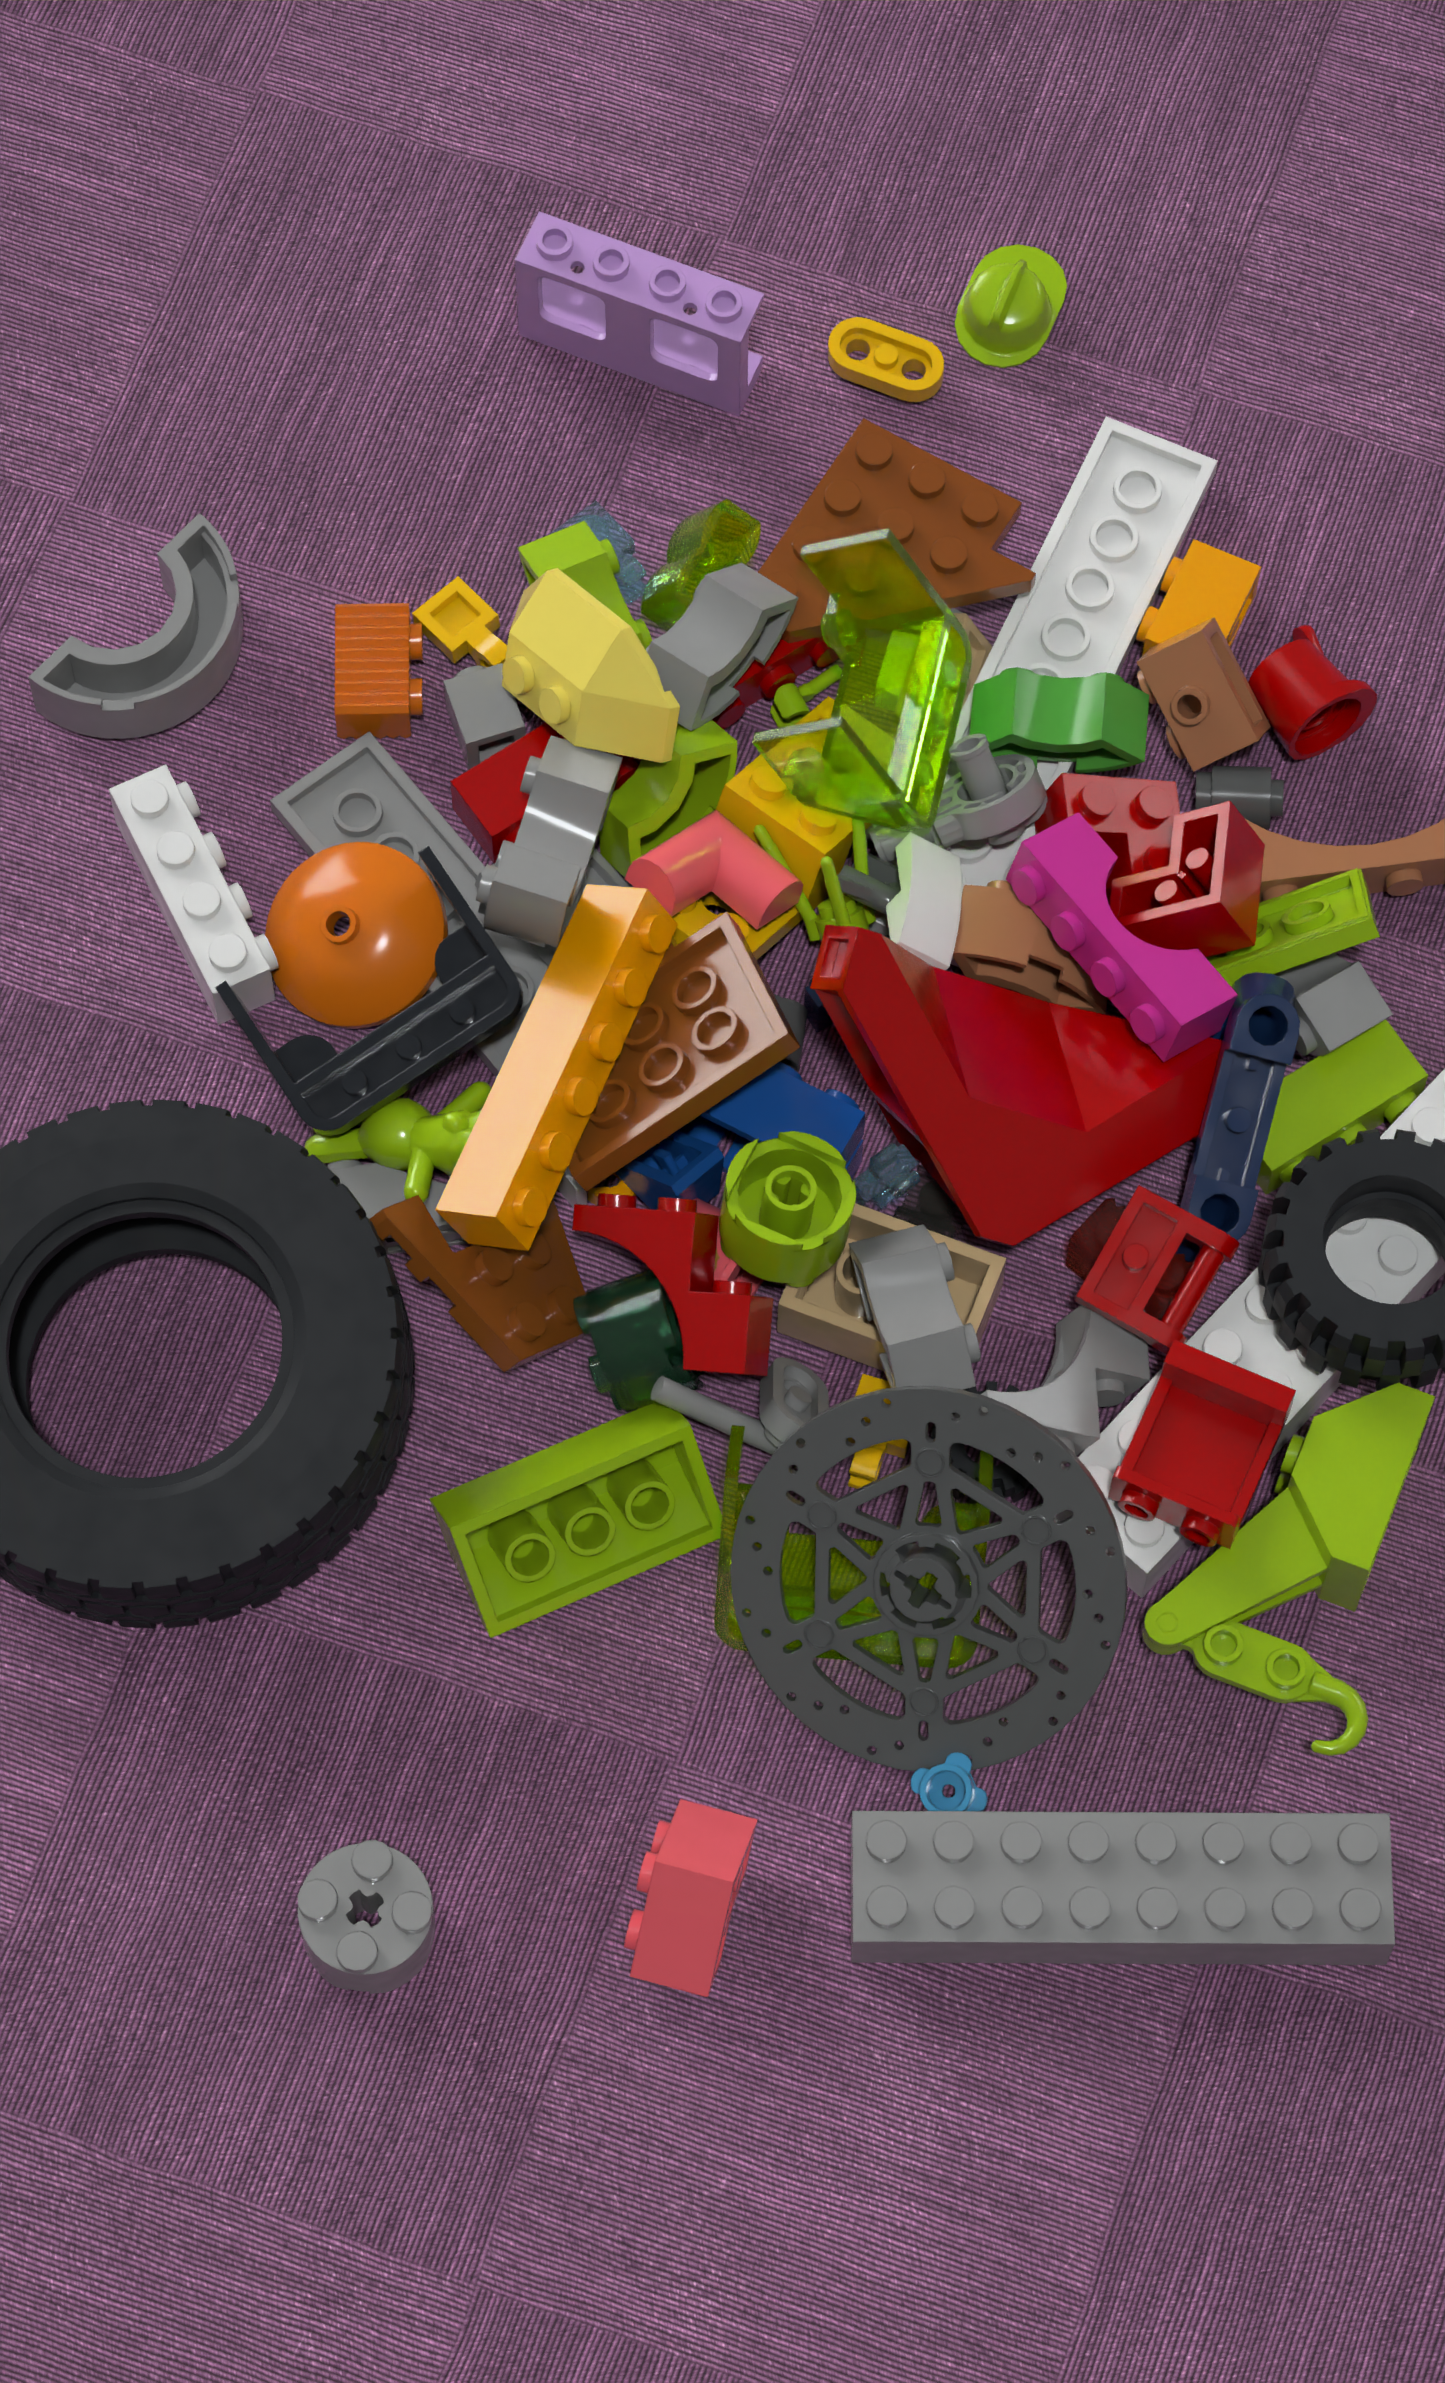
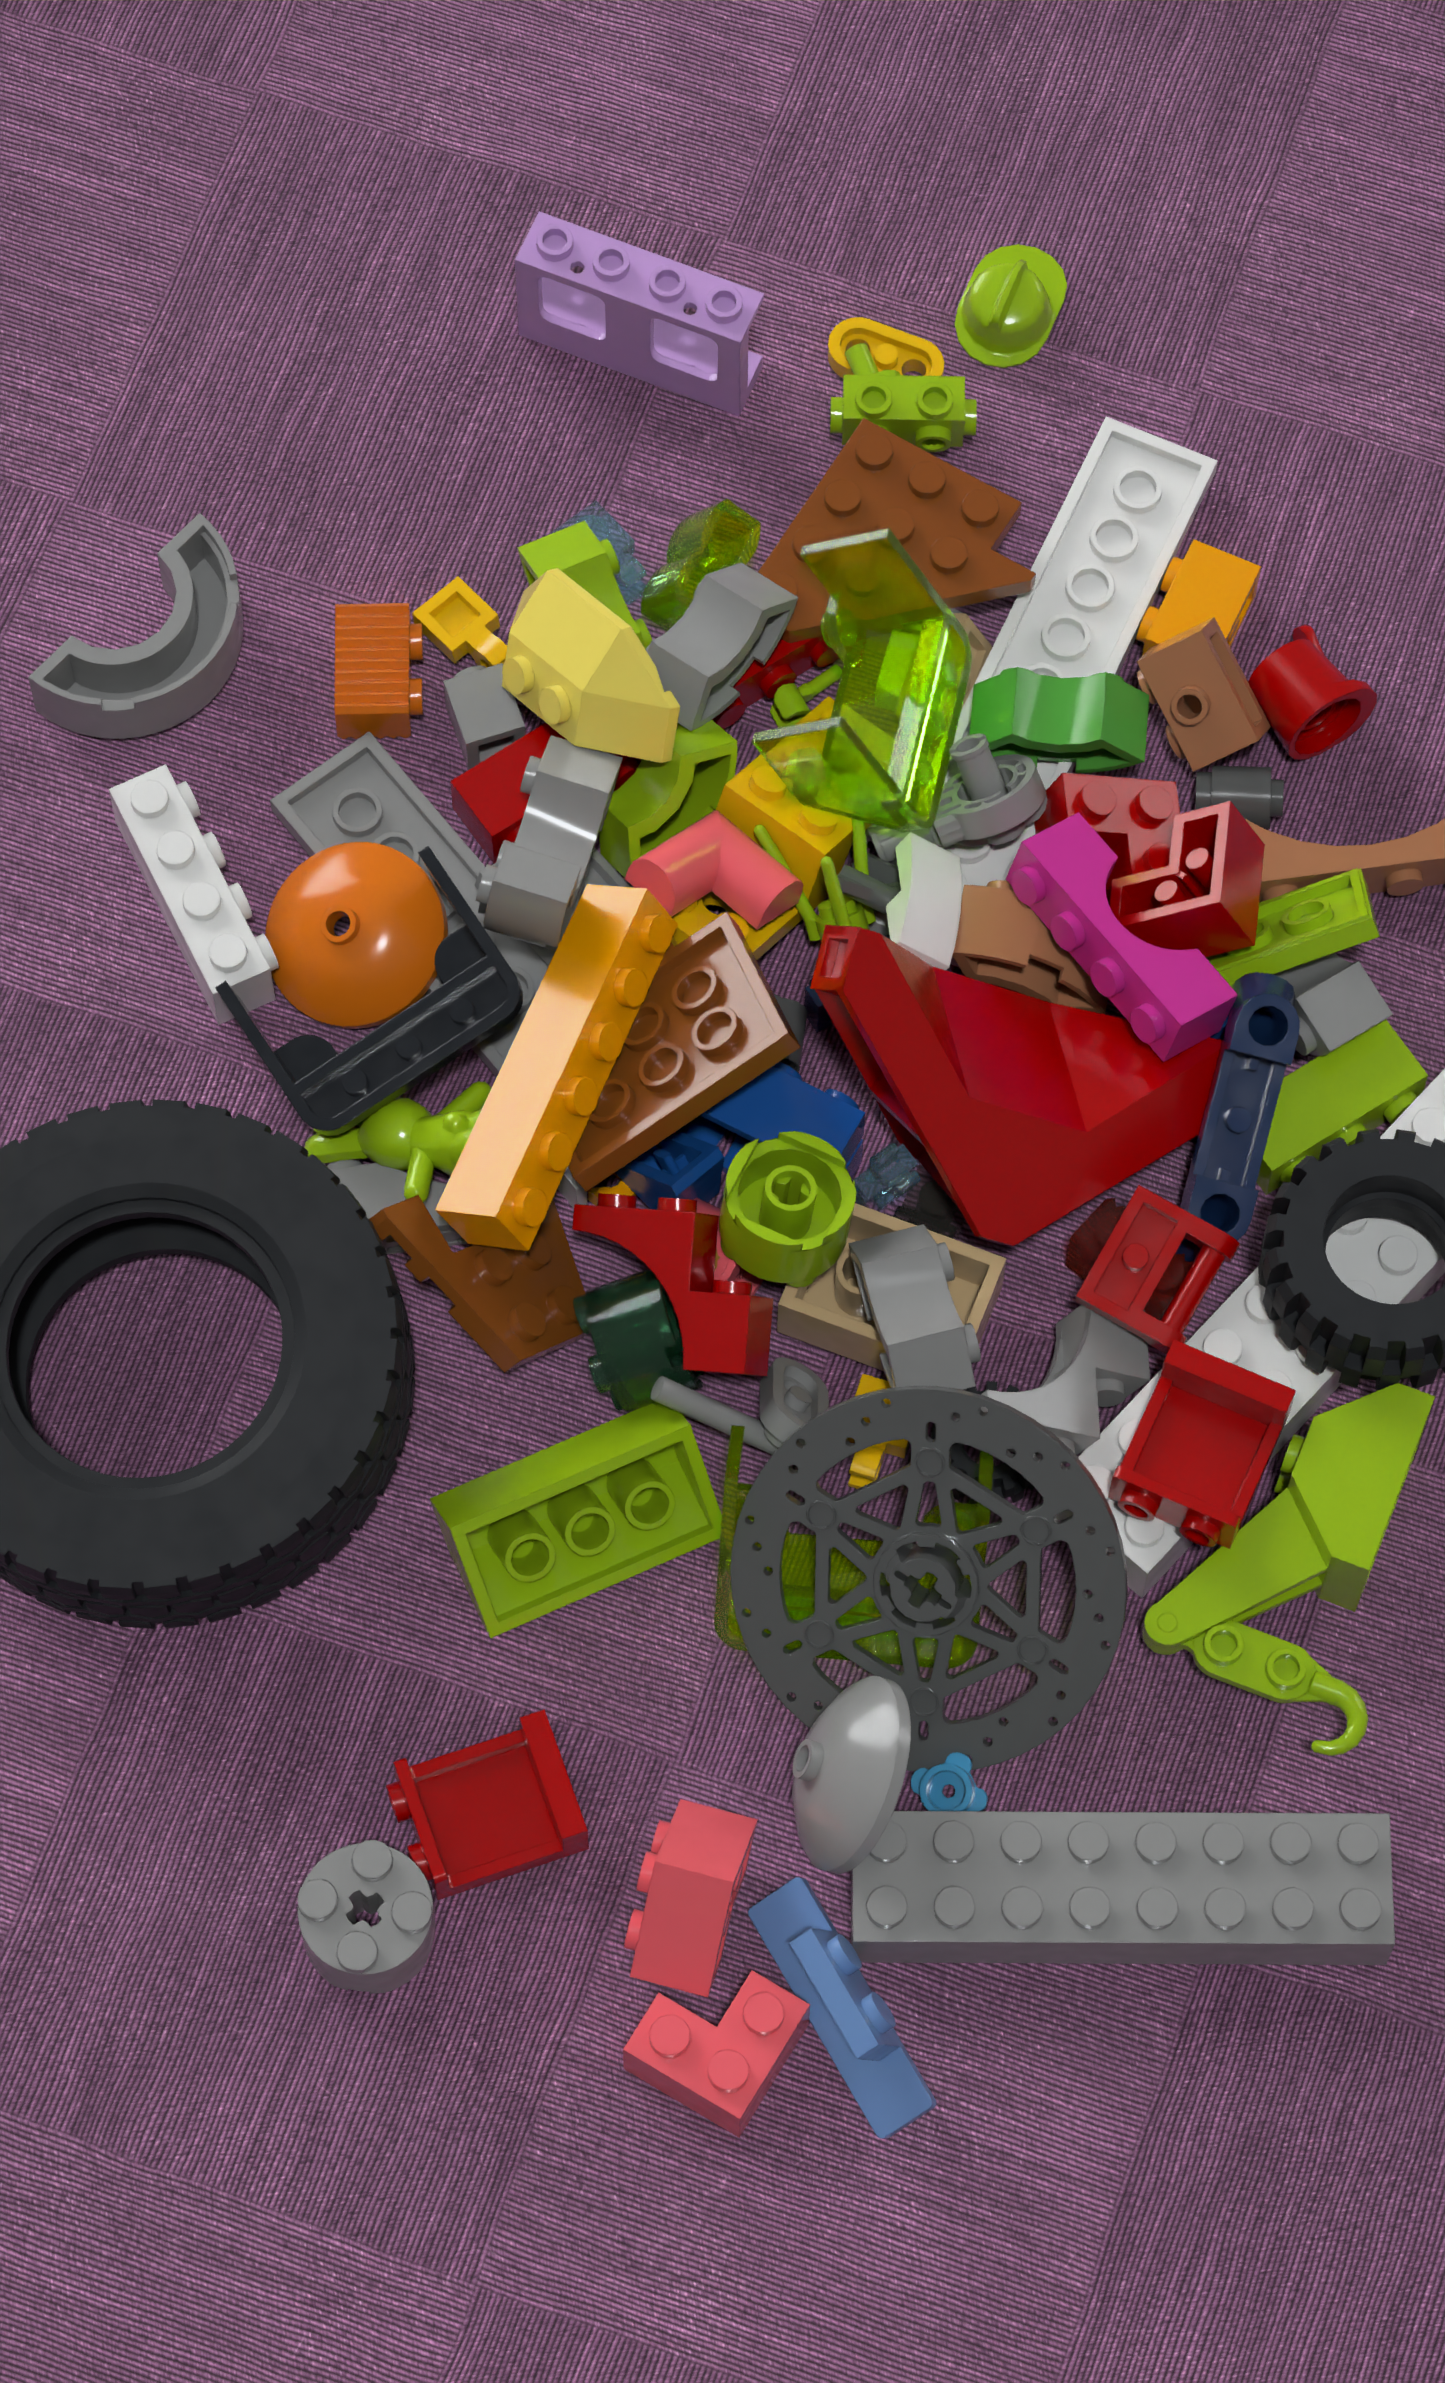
none -> red panel [386,1709,589,1900]
none -> coral brick [623,1970,810,2138]
none -> medium blue bracket [748,1877,936,2139]
none -> light grey dish [792,1676,911,1874]
none -> lime brick [830,343,977,452]

